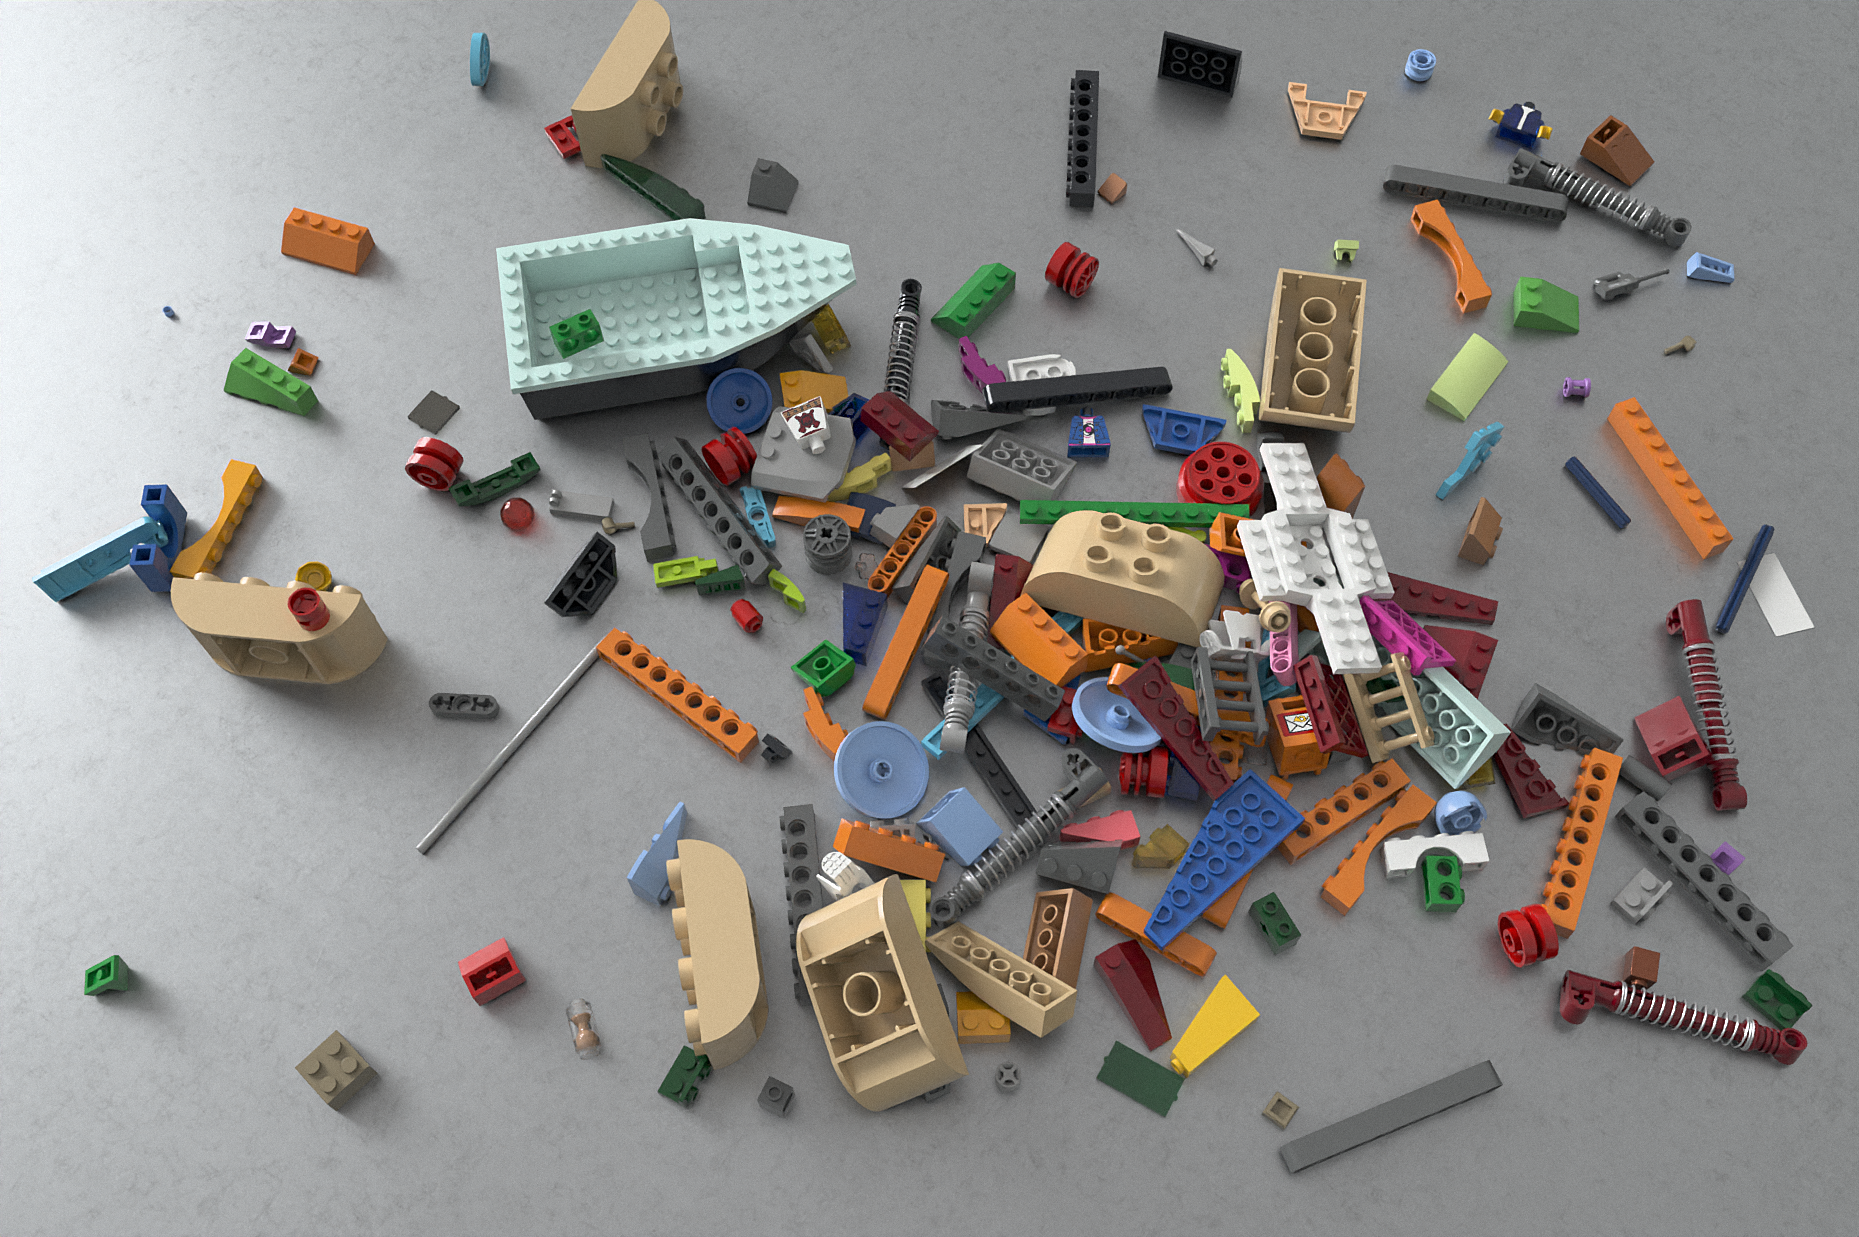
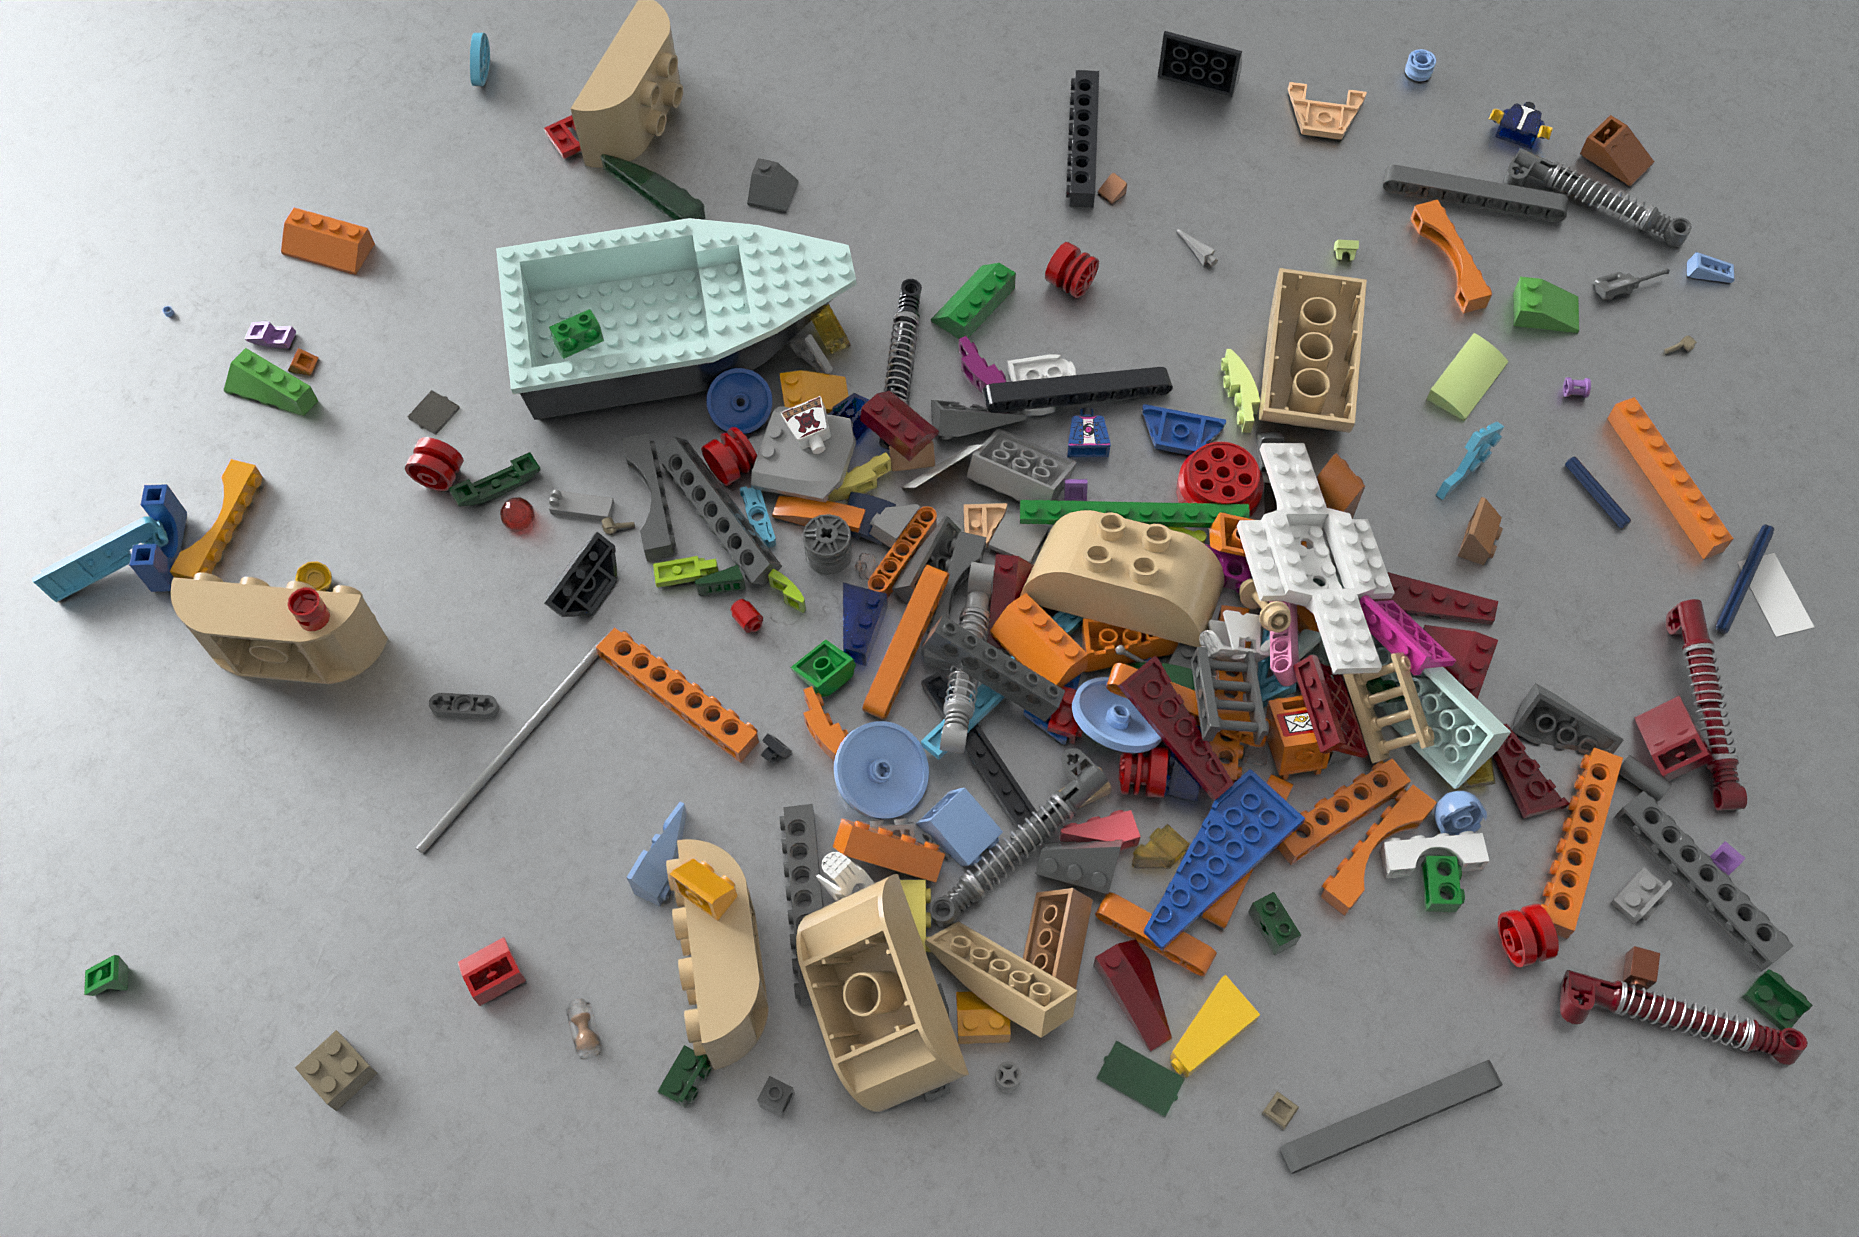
none -> light orange slope [670,859,737,921]
none -> medium lavender tile [1064,479,1088,501]

